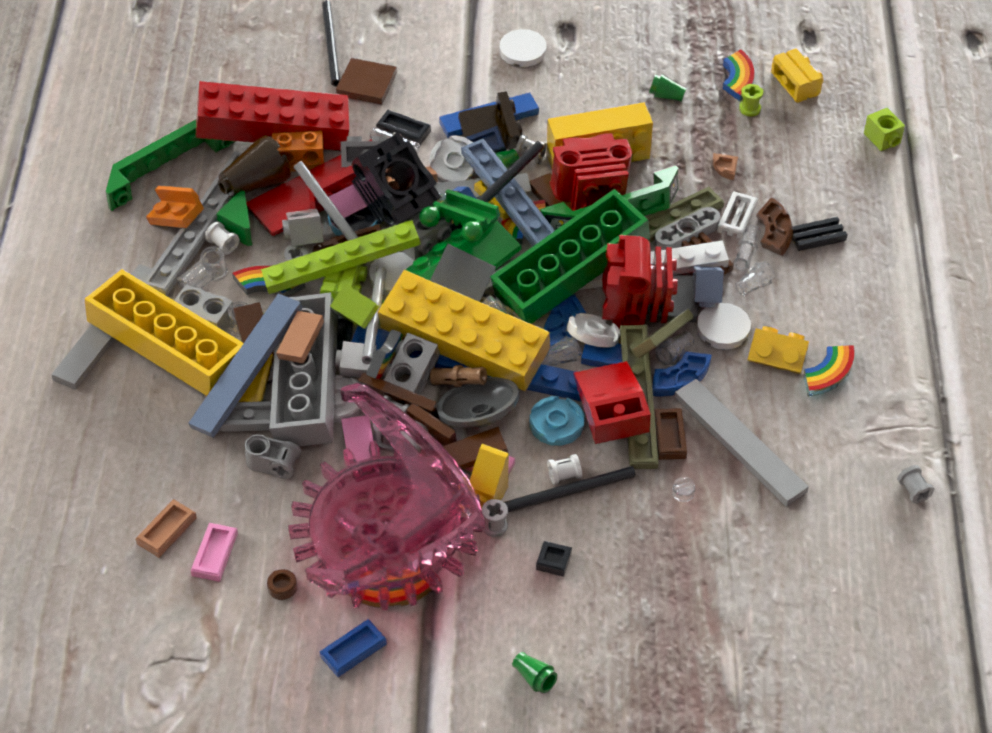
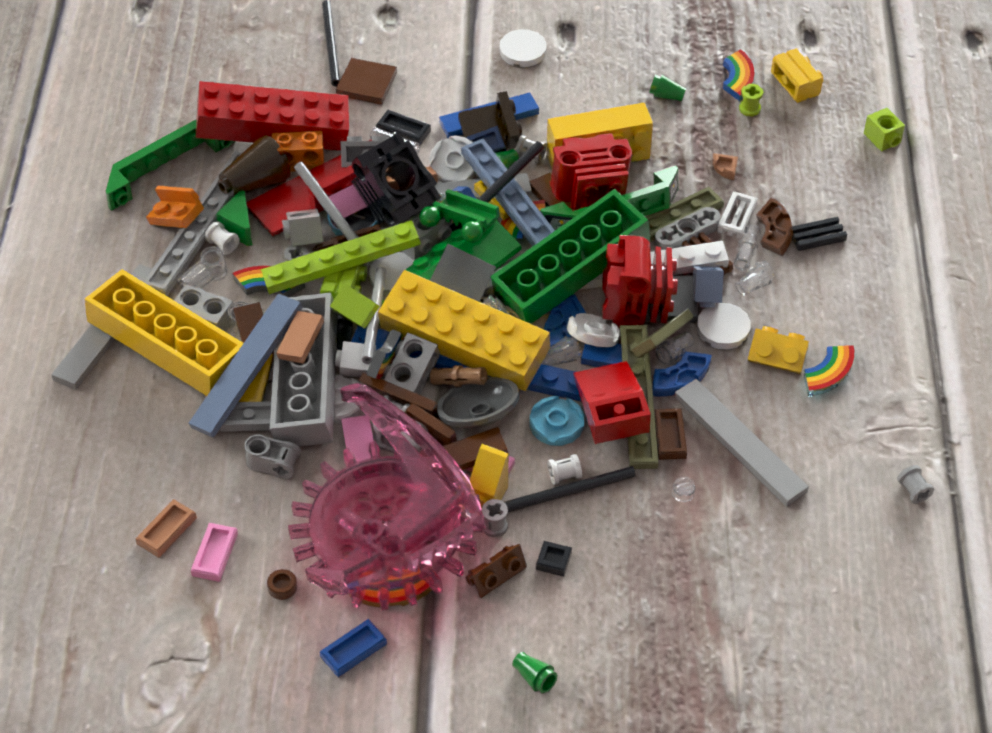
none -> reddish brown hinge [465,543,527,598]

